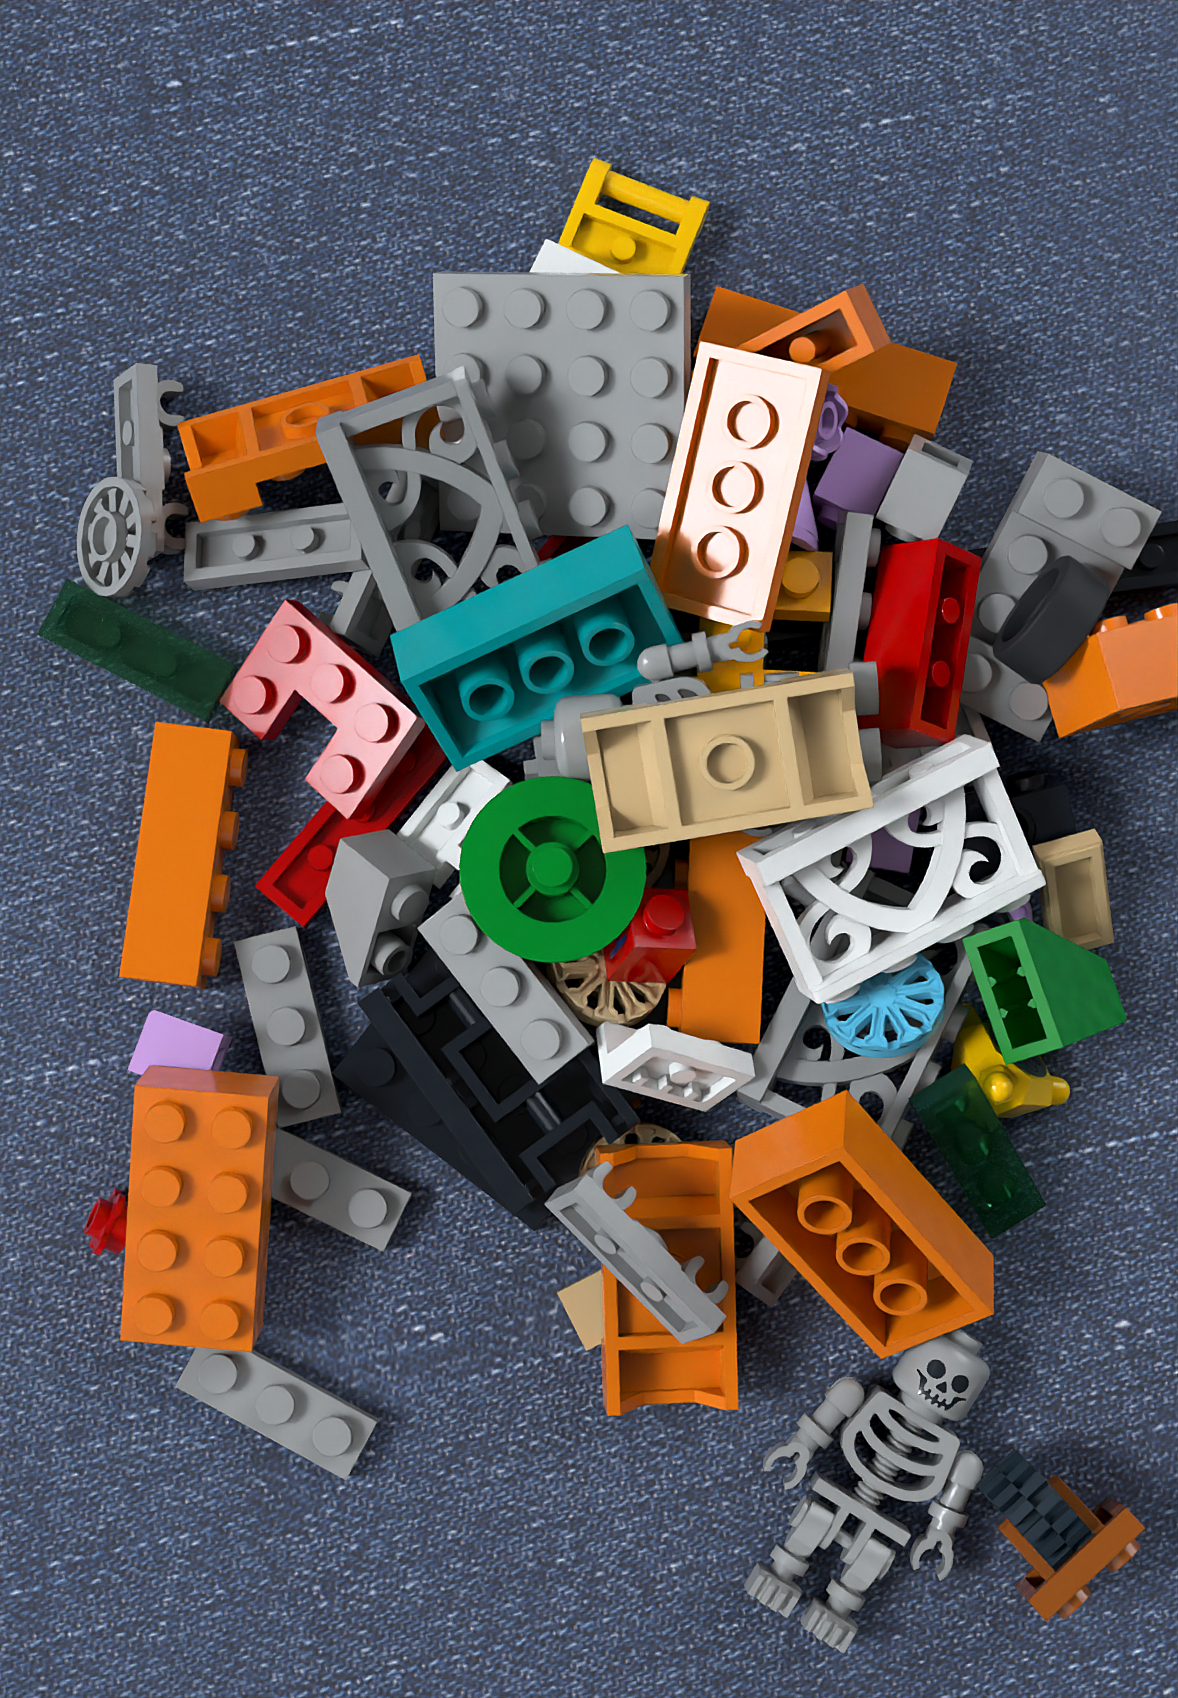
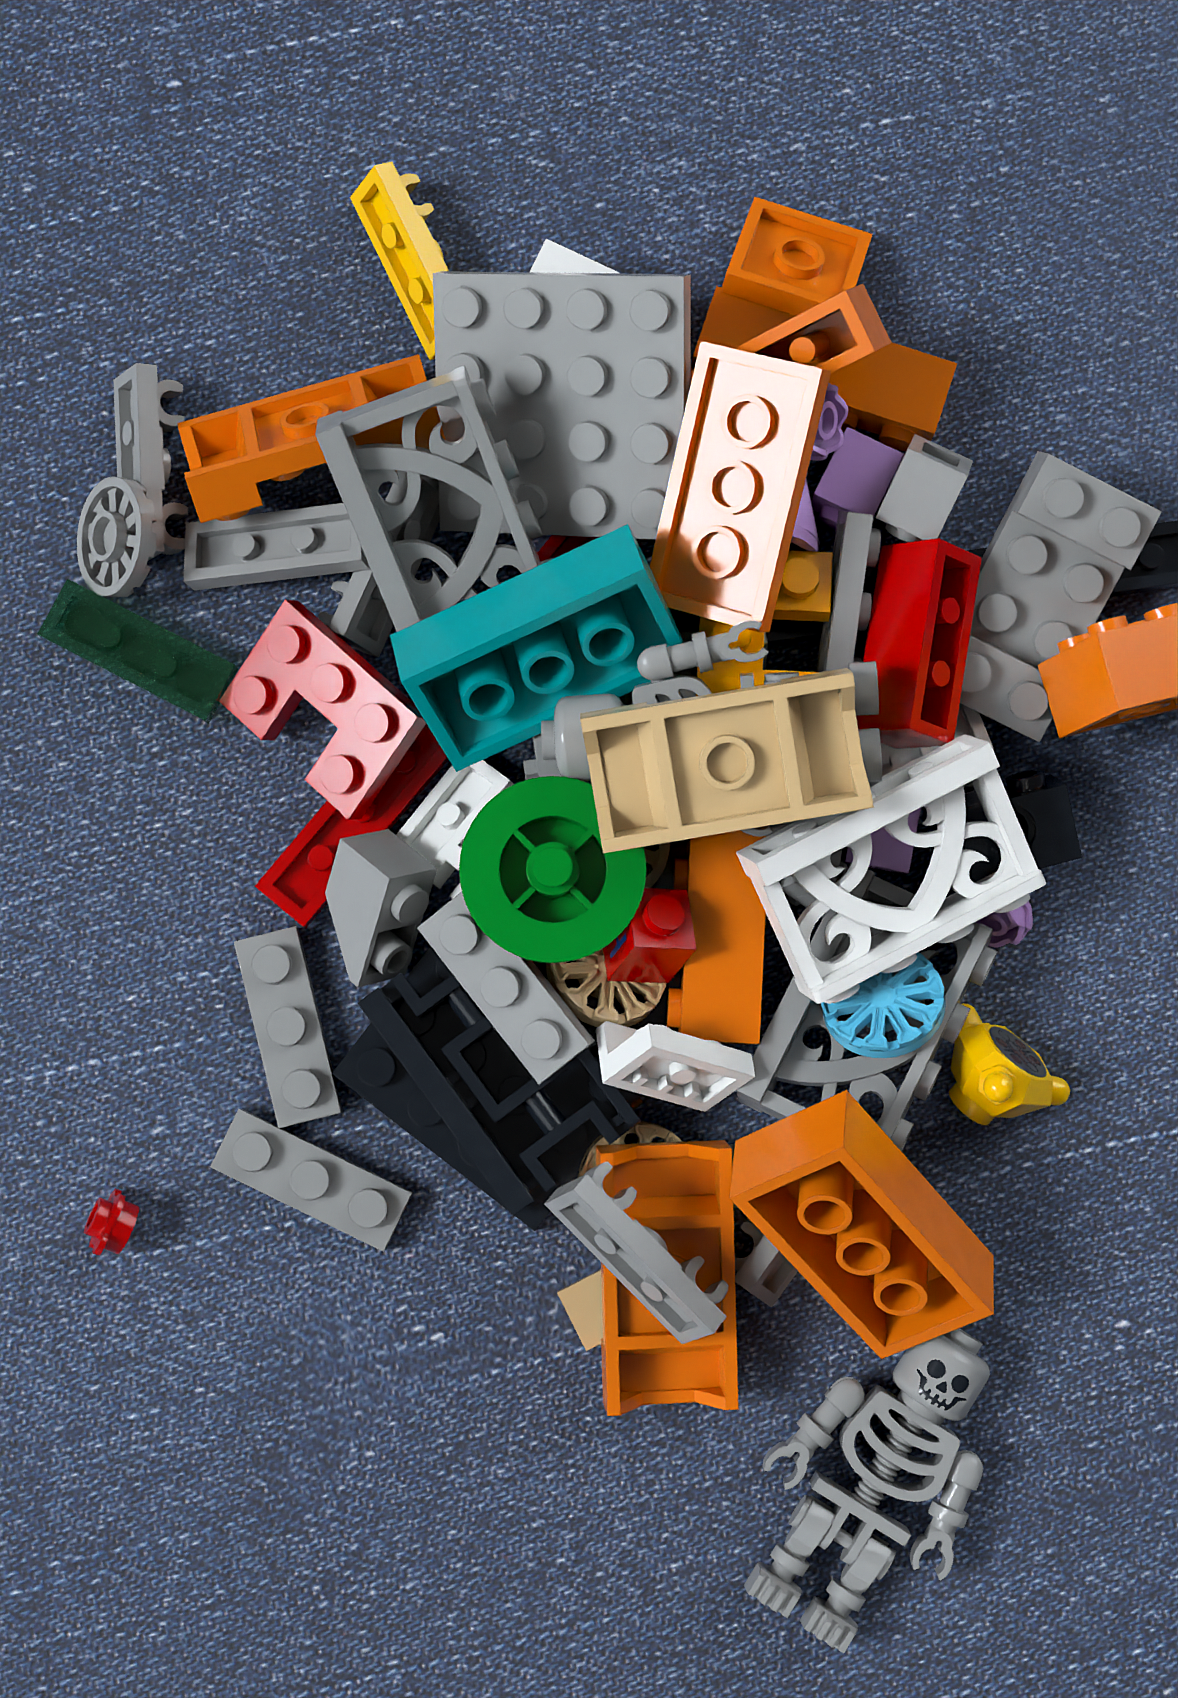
orange brick [119,722,248,989] -> none
orange brick [120,1065,280,1352] -> none
lavender panel [128,1010,232,1075] -> none
light grey plate [175,1347,379,1480] -> none
yellow plate [558,158,710,274] -> none
clear green plate [908,1063,1046,1239] -> none
green slope [962,918,1128,1065] -> none
plate [976,1449,1145,1622] -> none
black tyre [993,555,1110,684] -> none
tan tile [1032,829,1114,950] -> none
none -> yellow plate [350,161,449,360]
none -> orange tile [721,197,873,316]

